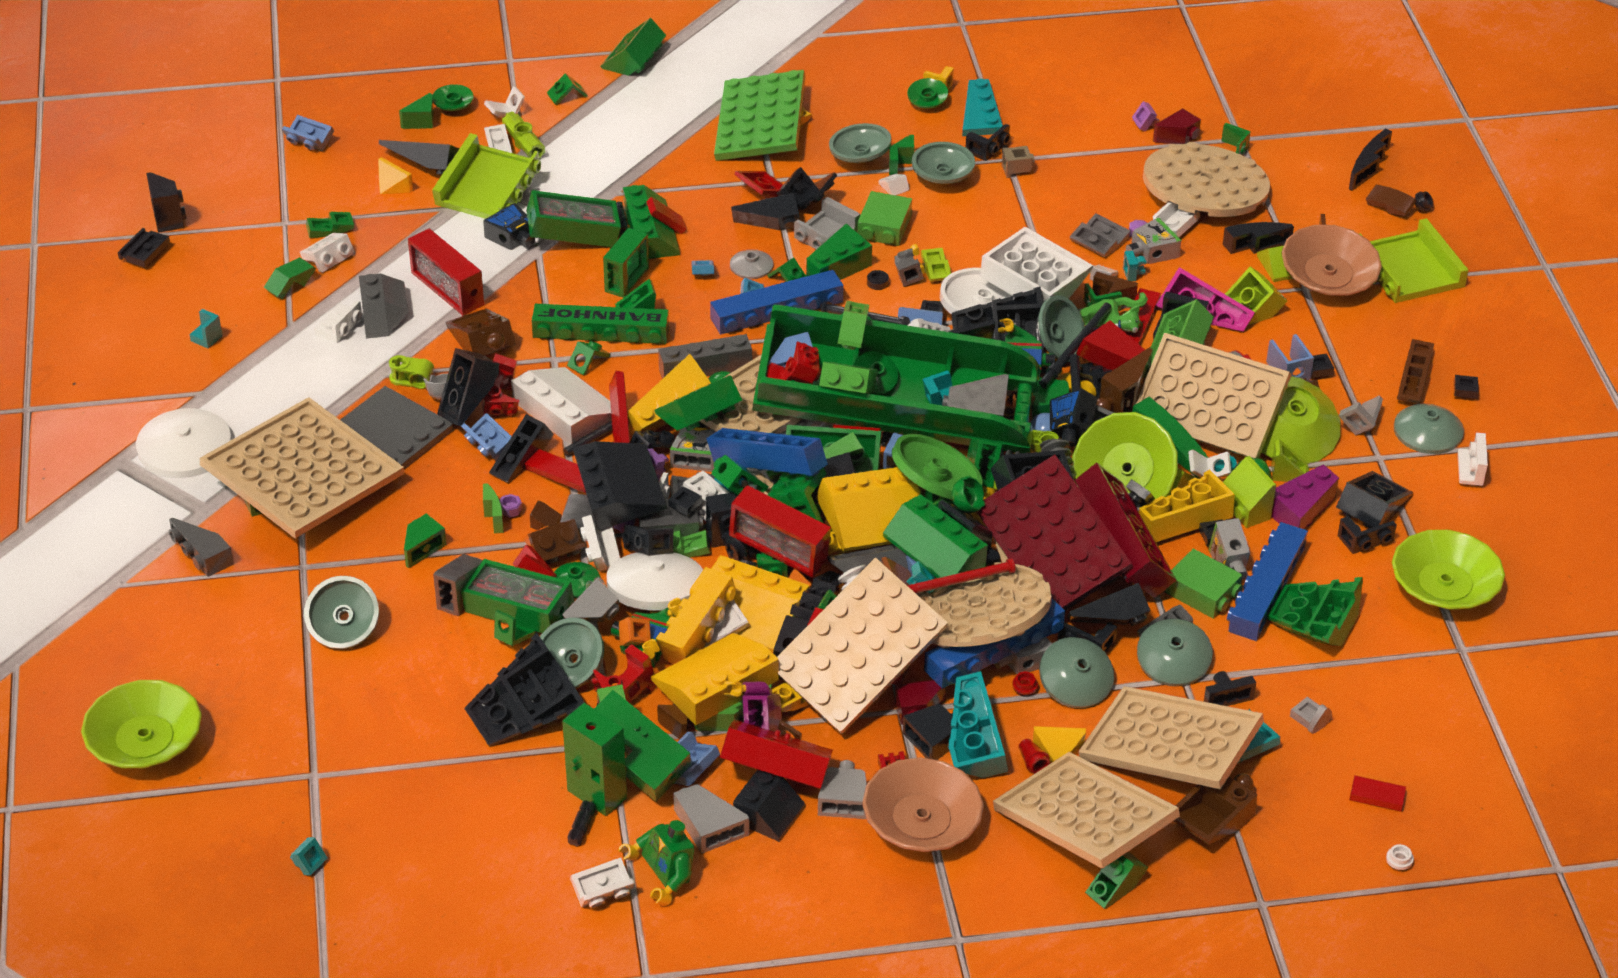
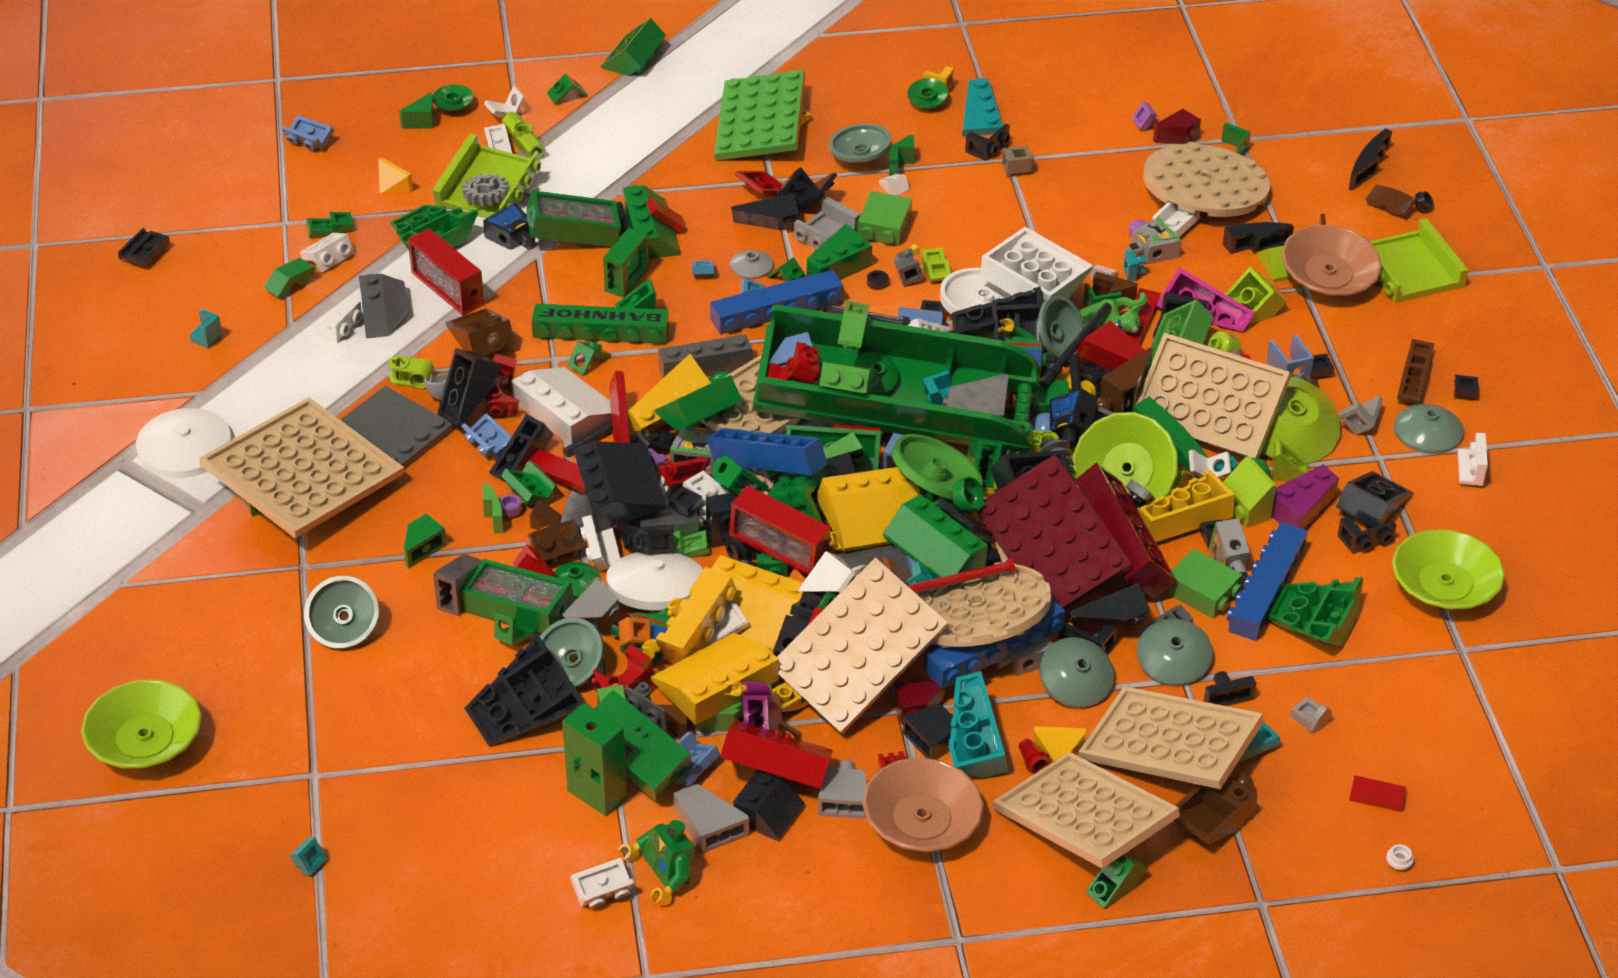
black slope [146,172,186,233] -> none
dark grey slope [168,517,234,577] -> none
black wedge [379,140,460,176] -> none
black axle [567,800,595,846] -> none
sand green dish [912,142,975,184] -> none
red plate [1012,671,1038,695] -> none
flat silver slope [1070,213,1131,257] -> none
none -> green wedge [390,205,478,249]
none -> light grey gear [462,173,509,206]
none -> green bracket [501,461,558,505]
none -> dark grey hinge [625,682,667,733]
none -> red hinge [658,456,709,486]
none -> white slope [798,551,855,593]
none -> lime head [1208,331,1241,353]

